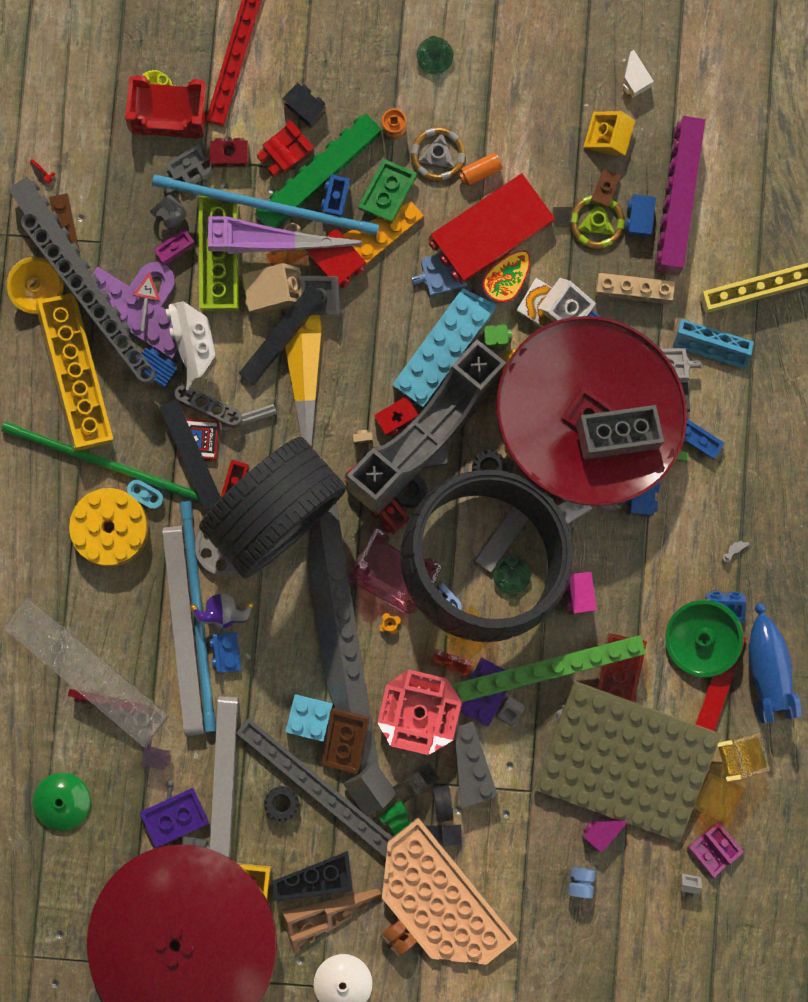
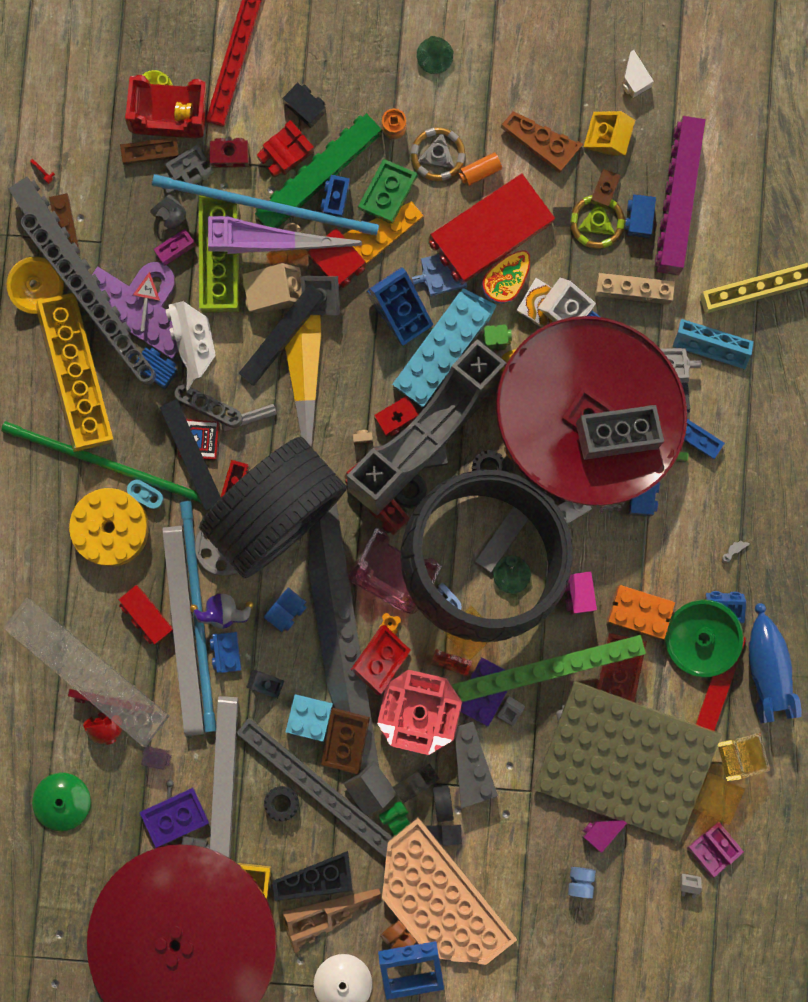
none -> red cylinder [83,710,123,745]
none -> red brick [118,585,173,645]
none -> reddish brown plate [120,137,179,165]
none -> yellow wheel [175,102,193,121]
none -> black slope [246,669,284,699]
none -> blue brick [264,587,307,632]
none -> red plate [351,625,411,695]
none -> blue brick [366,267,434,346]
none -> blue window [378,941,445,1000]
none -> dark orange wing [501,111,583,173]
none -> orange piece [606,585,675,640]

